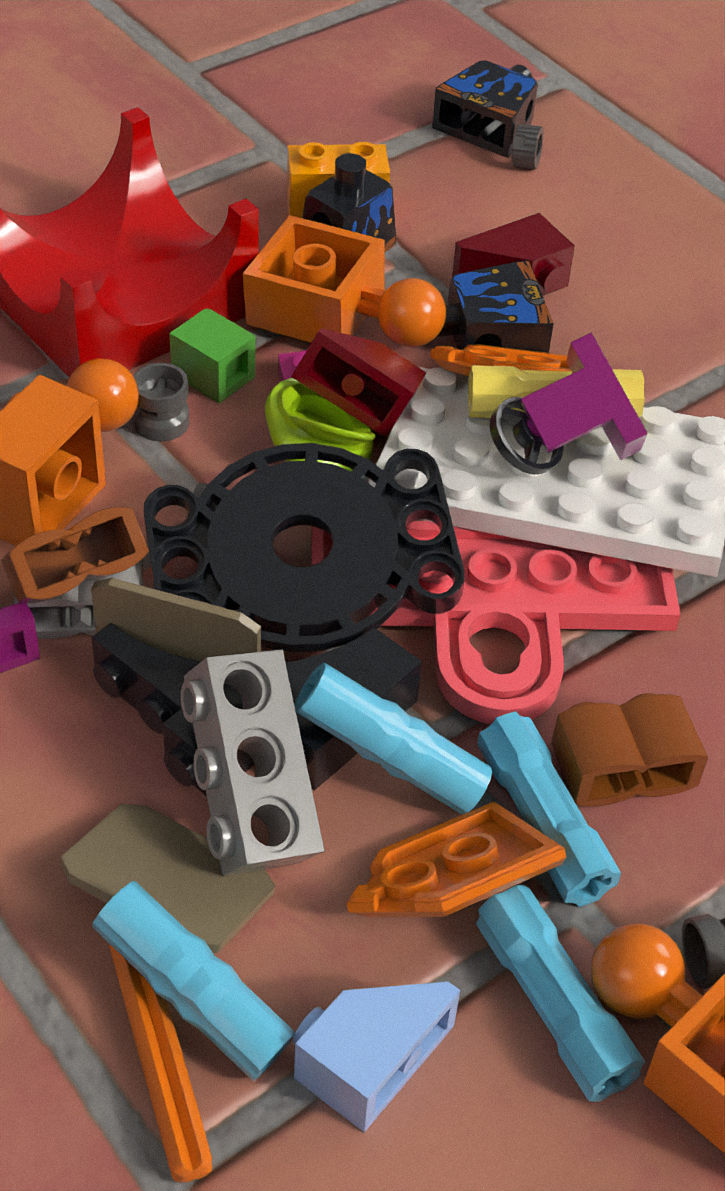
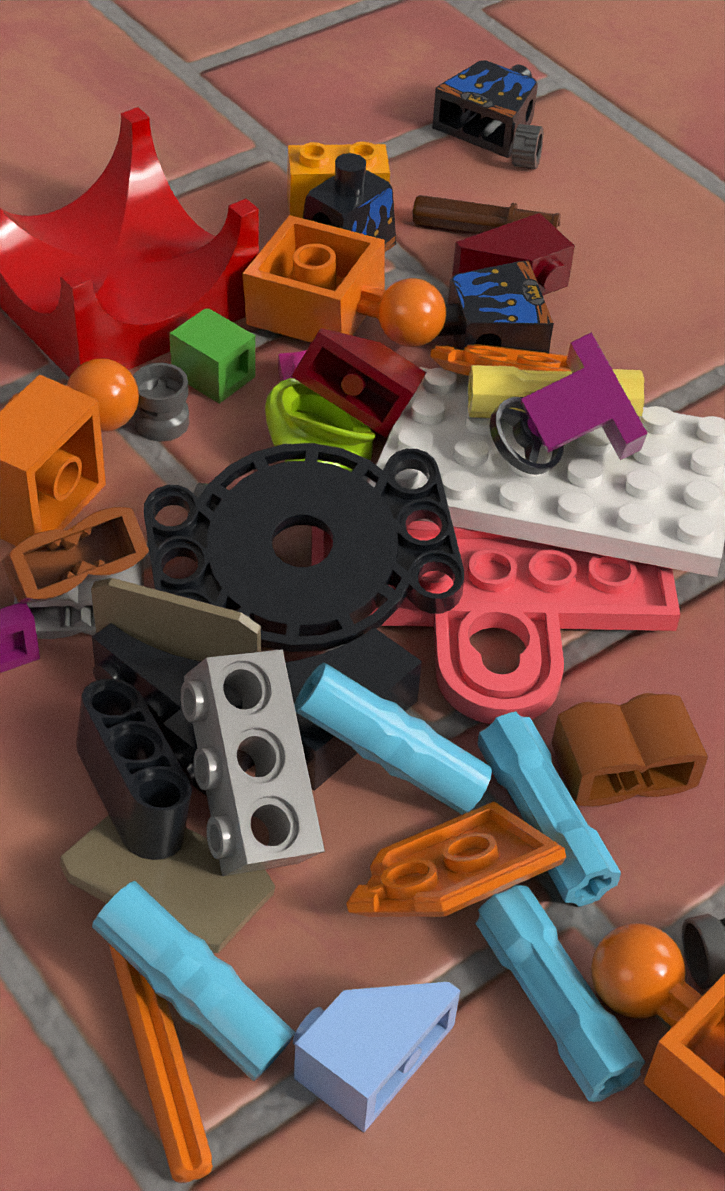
none -> black beam [76,678,192,860]
none -> reddish brown axle [412,195,561,234]

